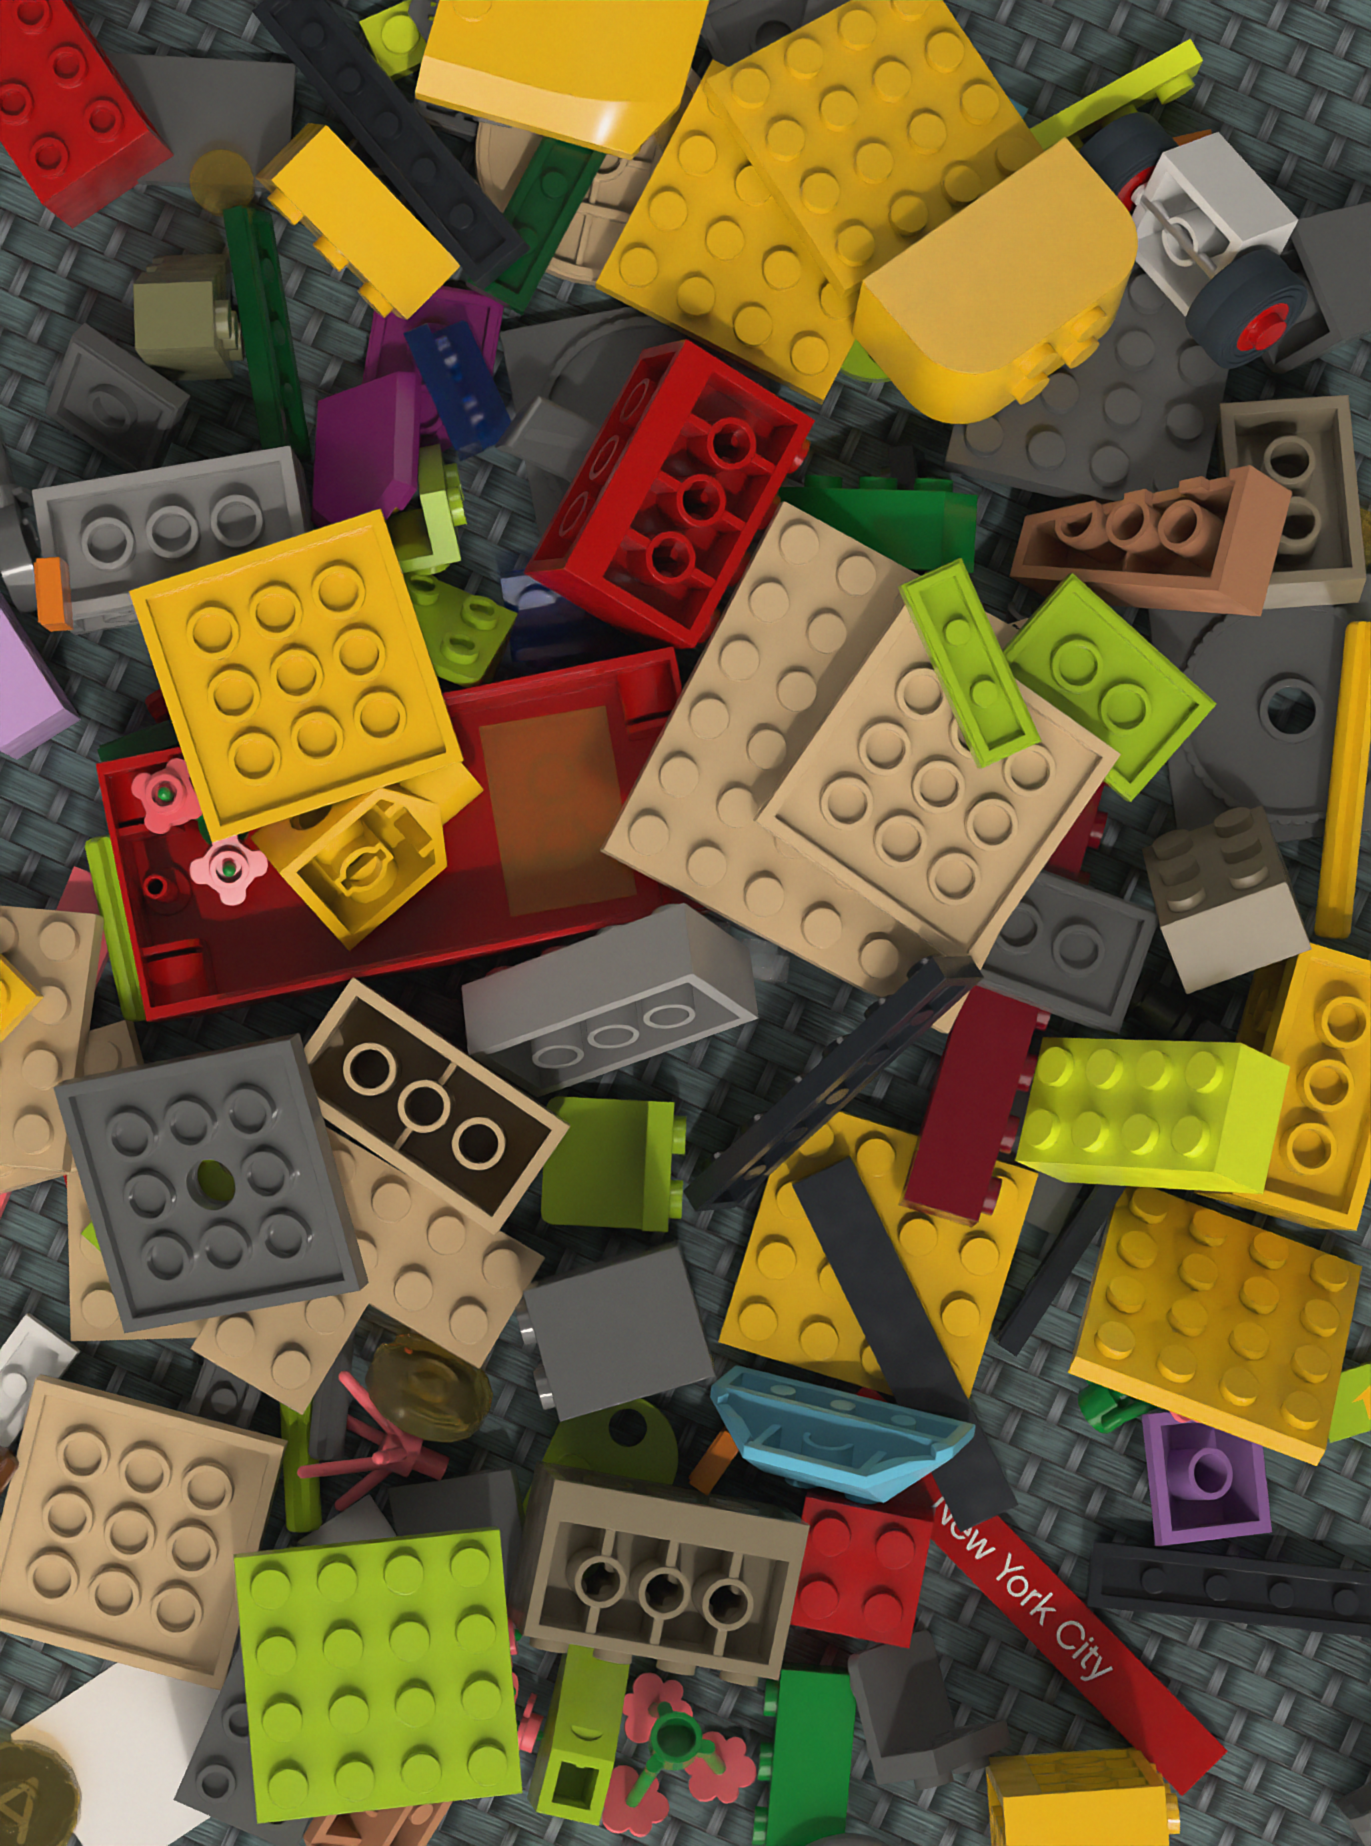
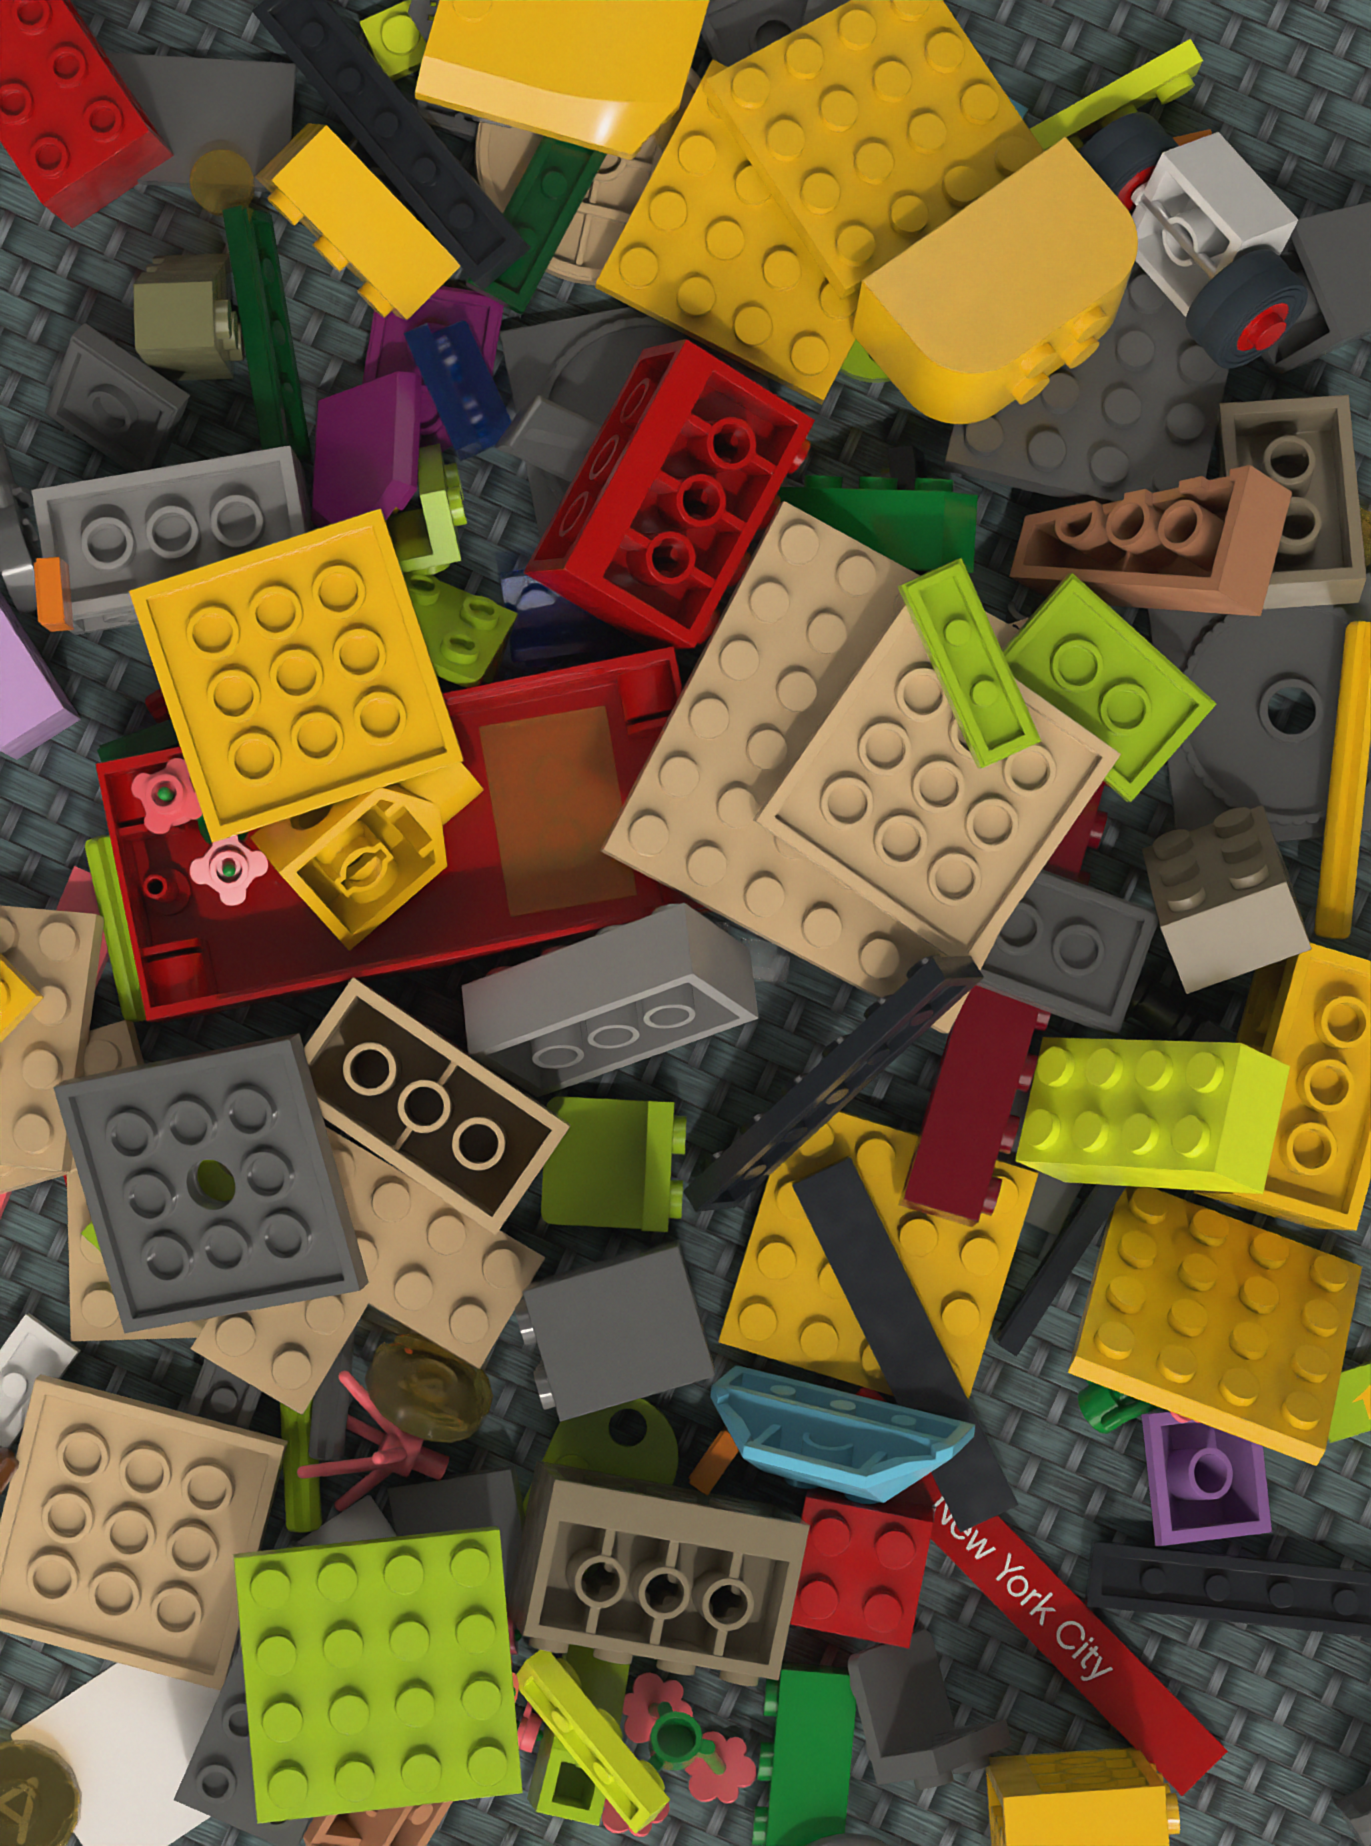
none -> neon yellow plate [516,1650,670,1834]

